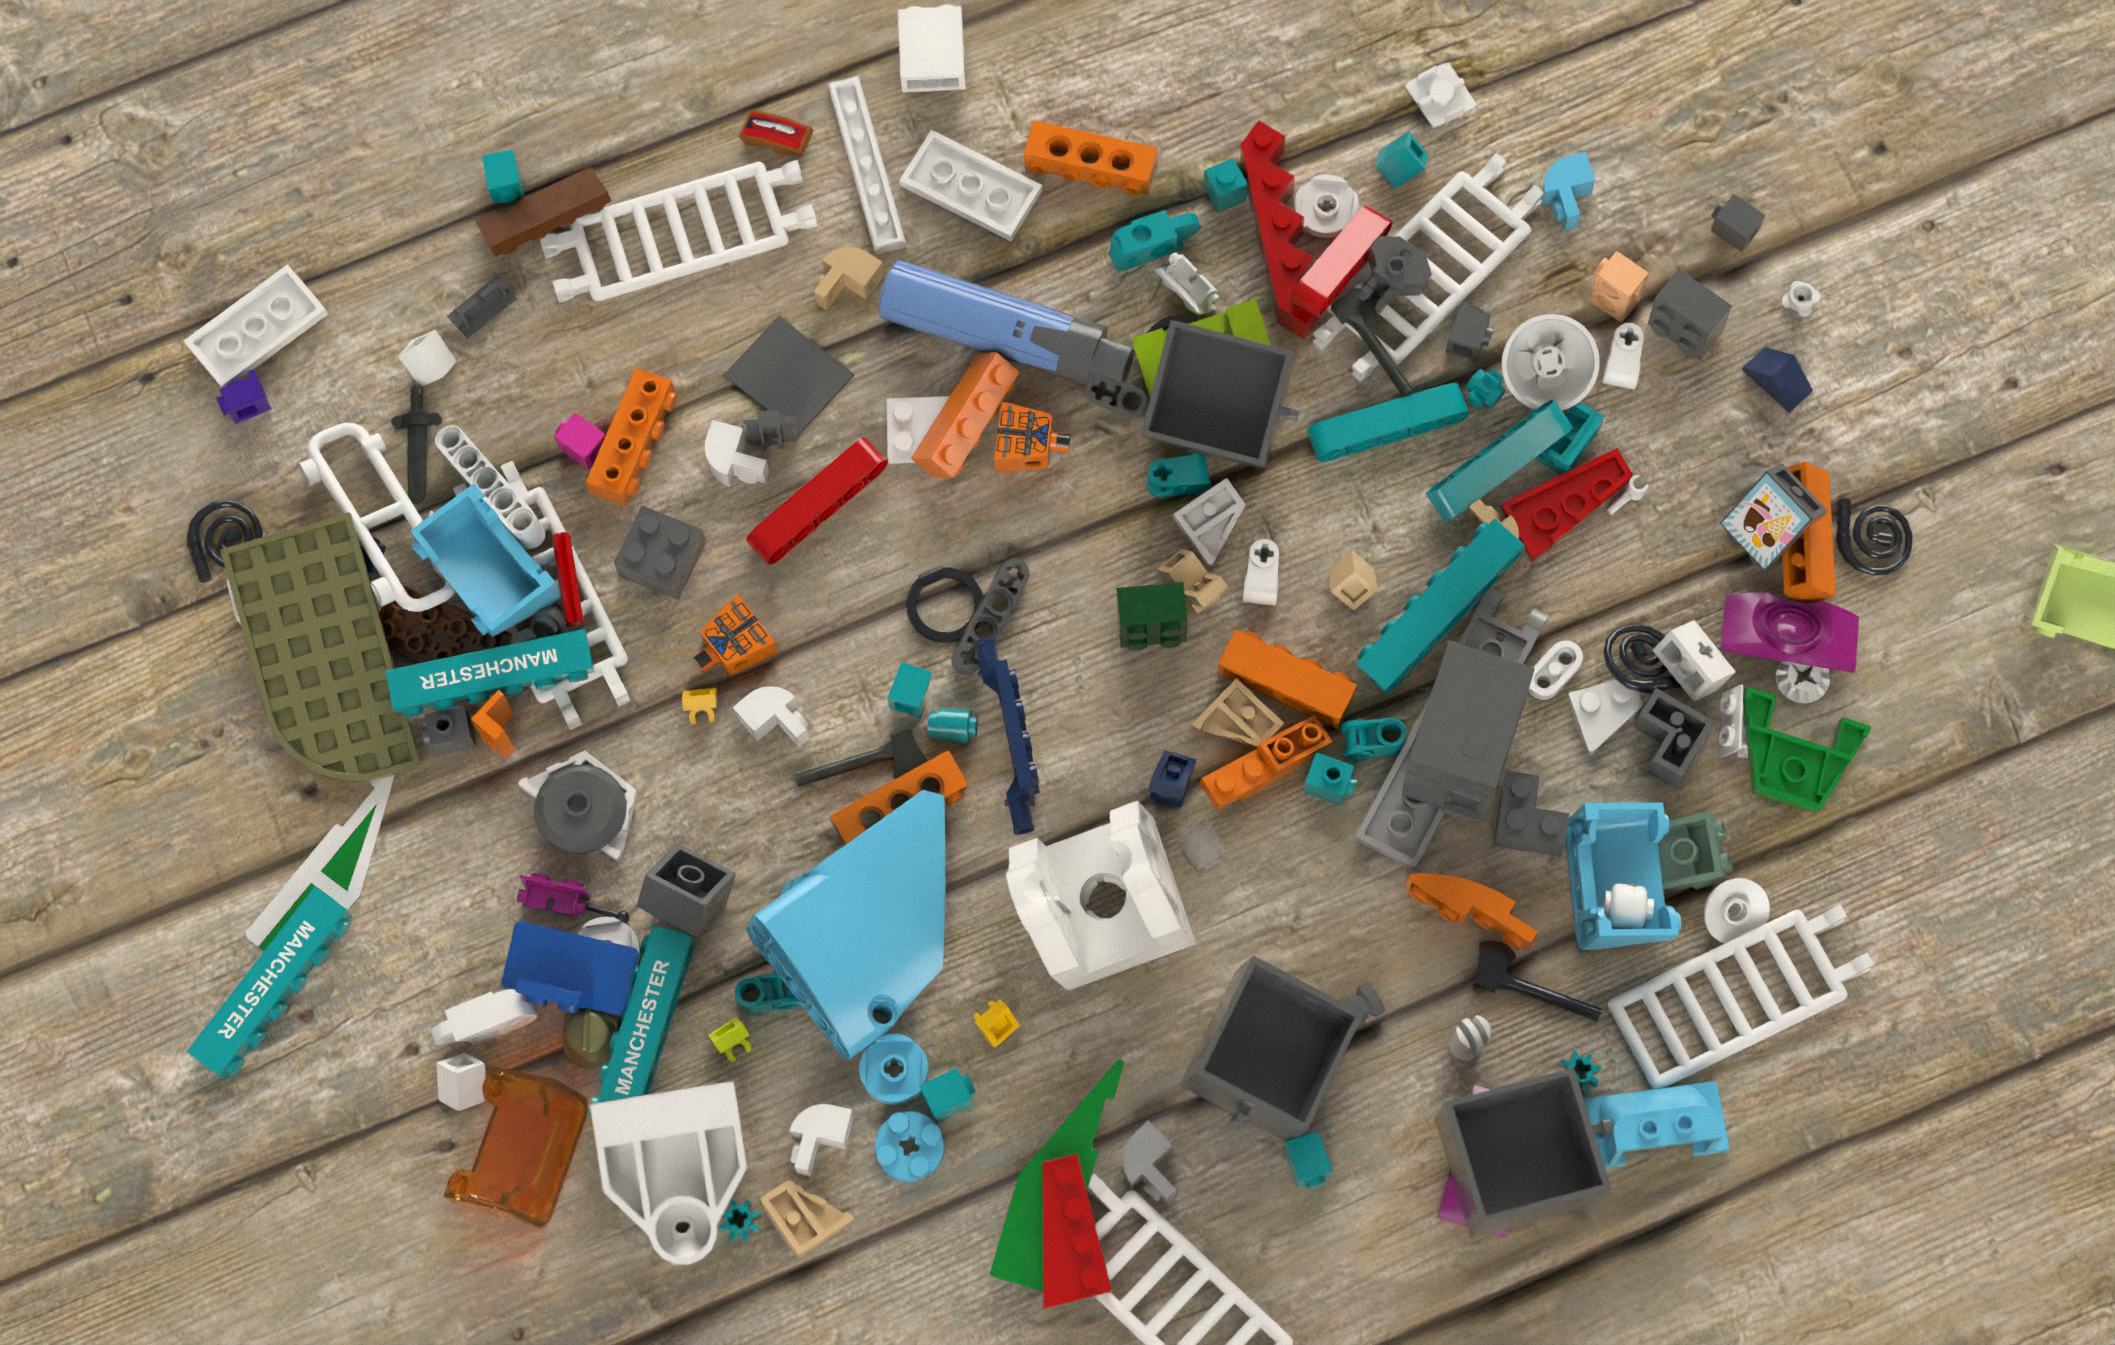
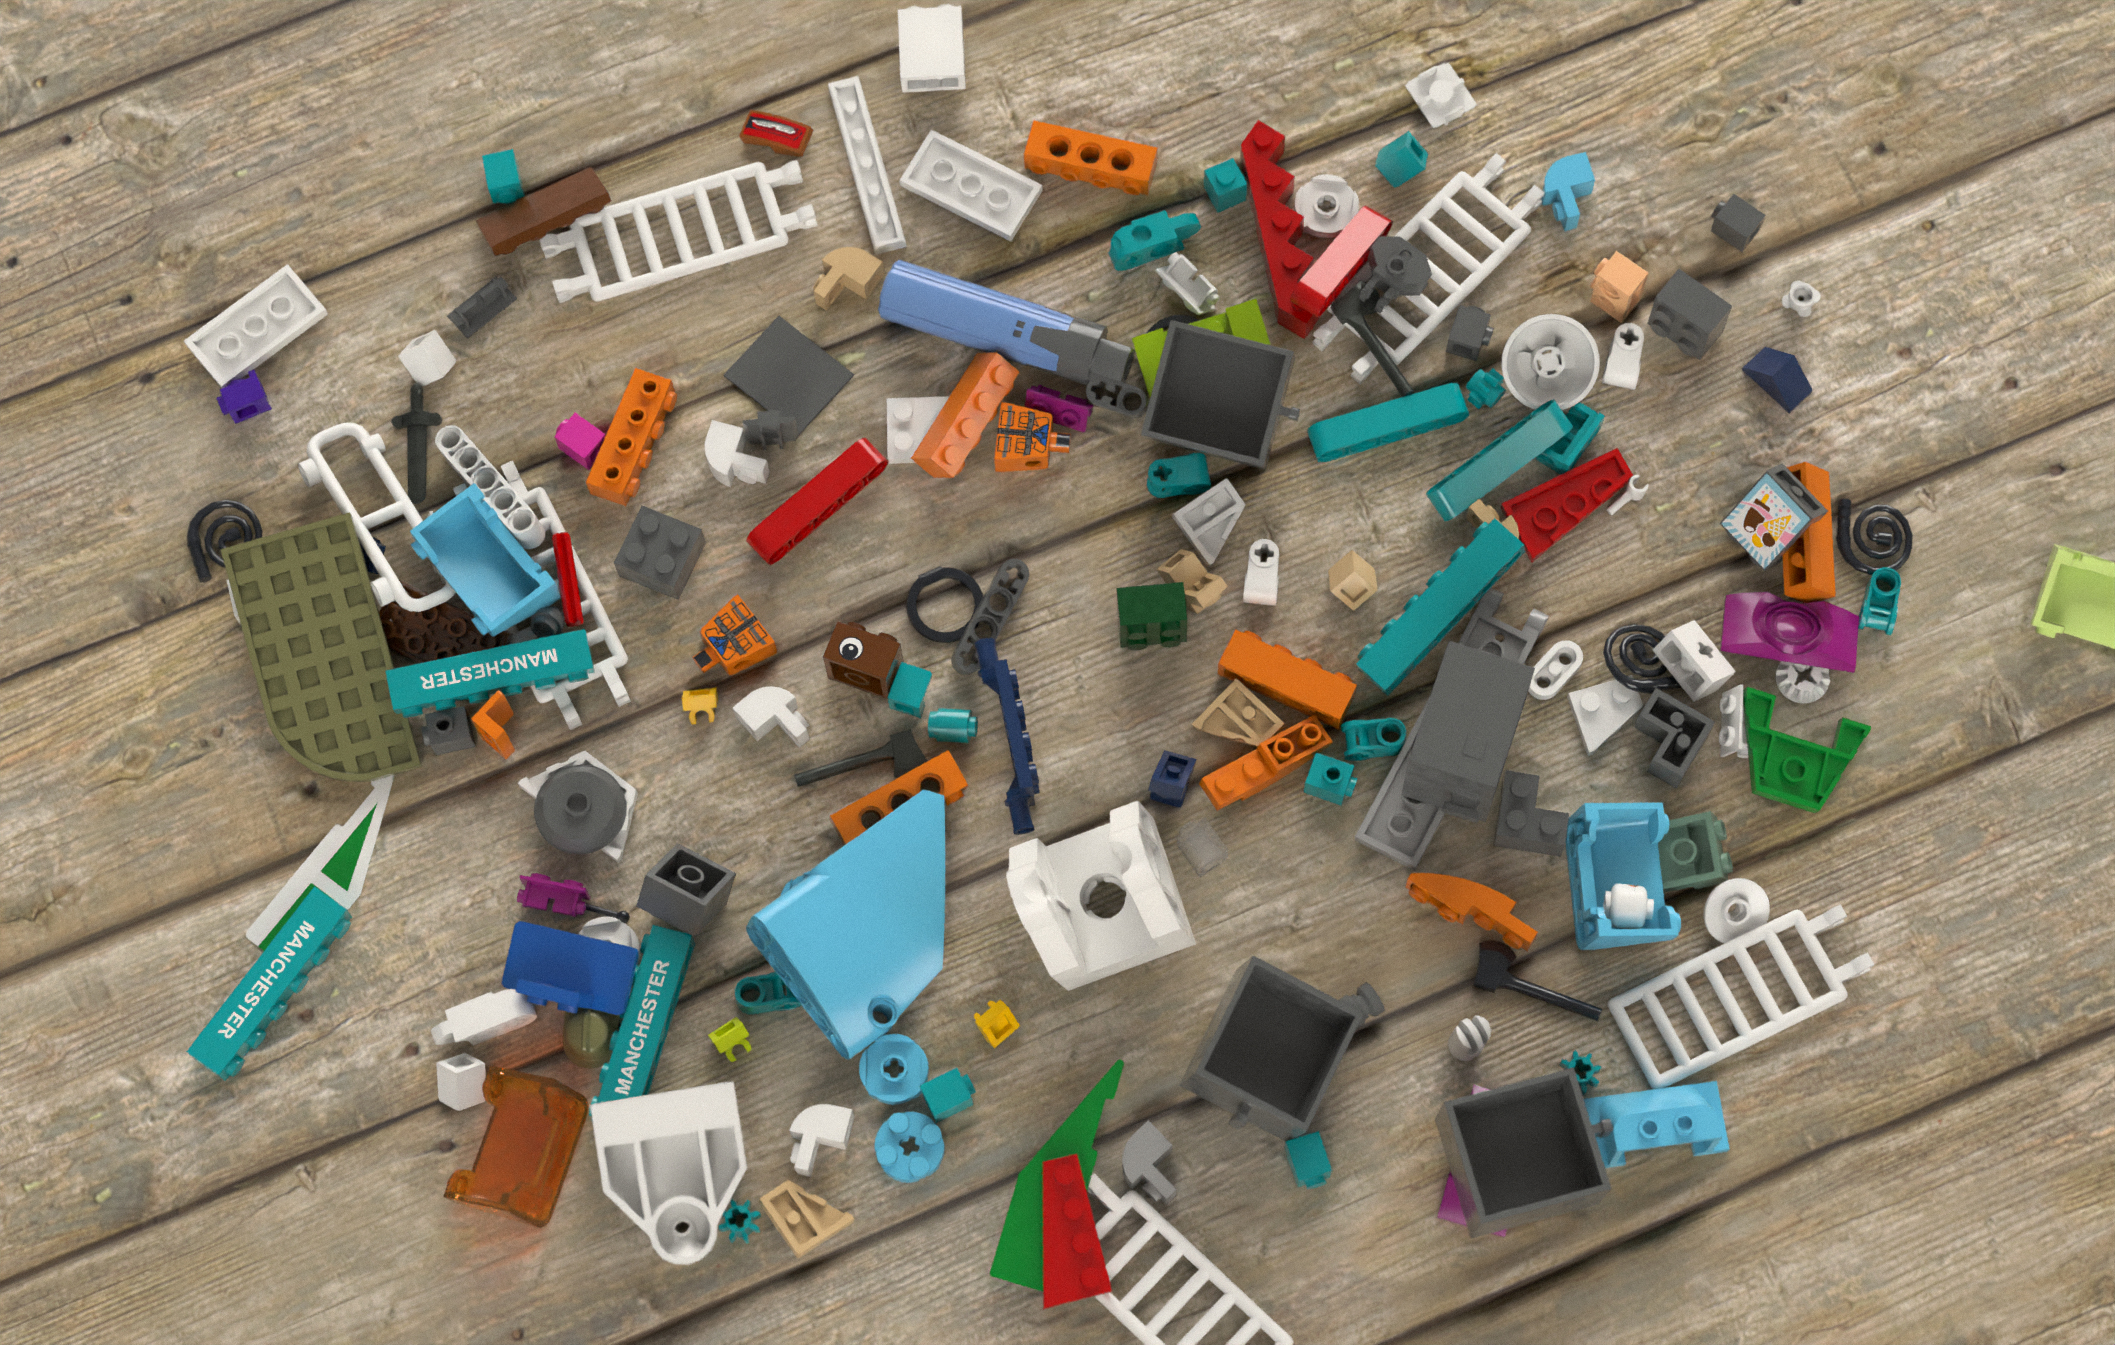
none -> reddish brown brick [823,621,904,700]
none -> magenta hinge [1024,384,1094,433]
none -> teal piece [1858,567,1901,636]

